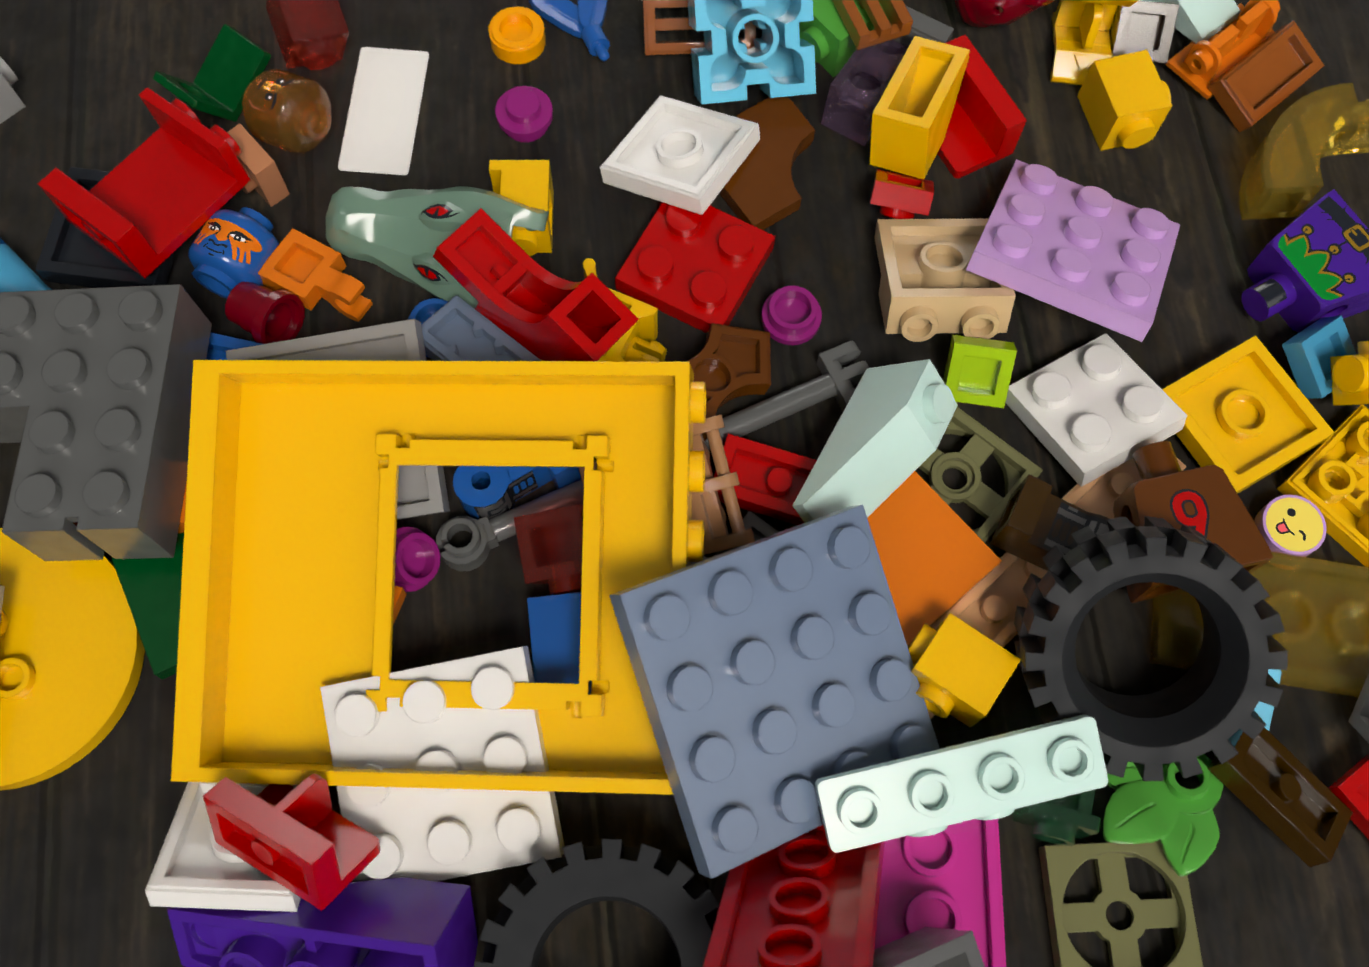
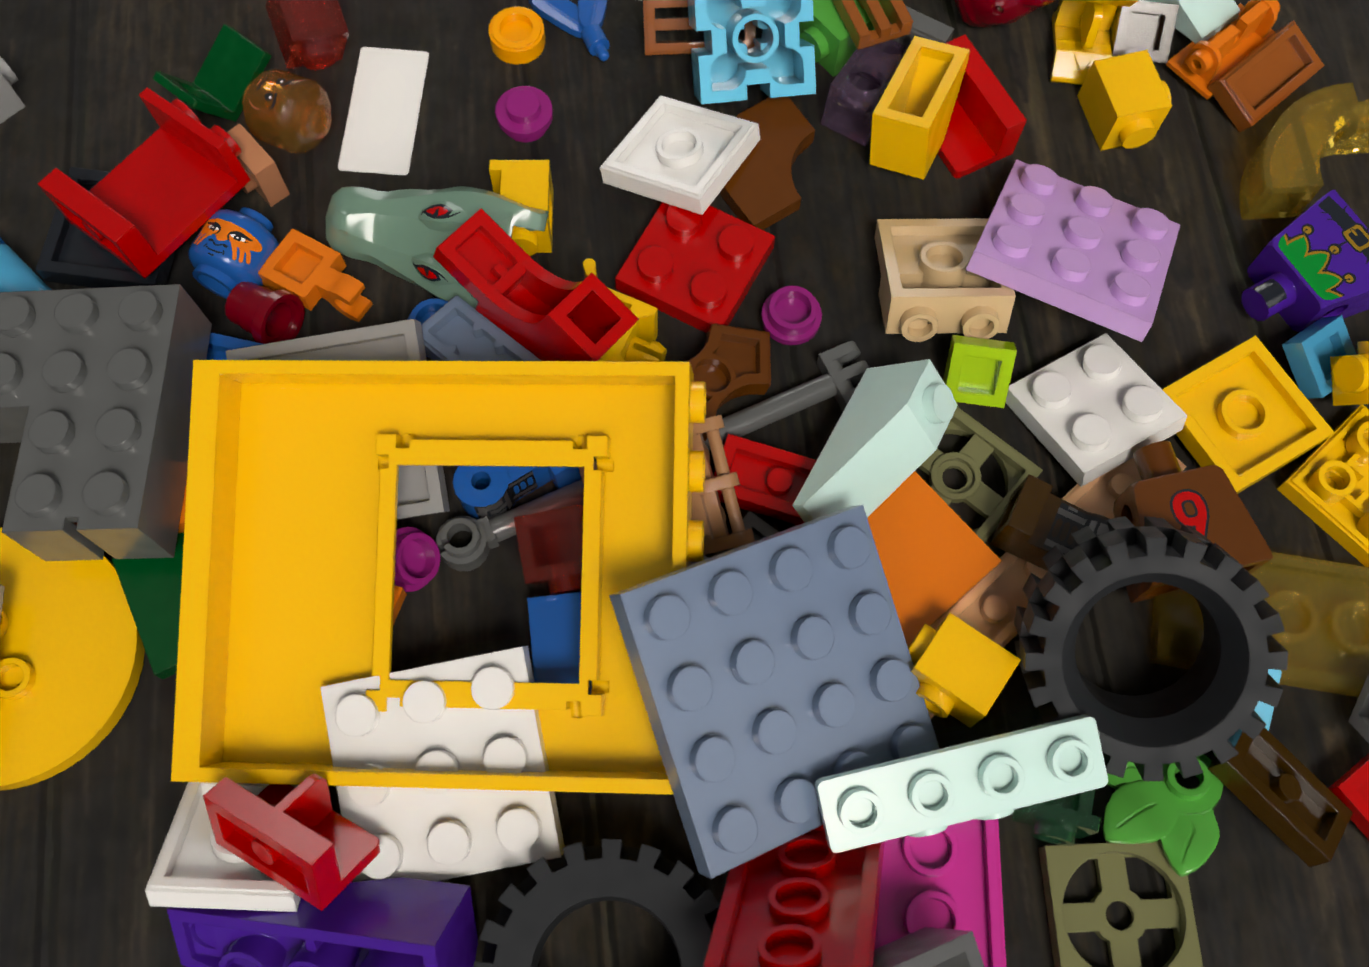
red plate [870,169,934,219] -> none
light yellow tile [1254,495,1327,561] -> none

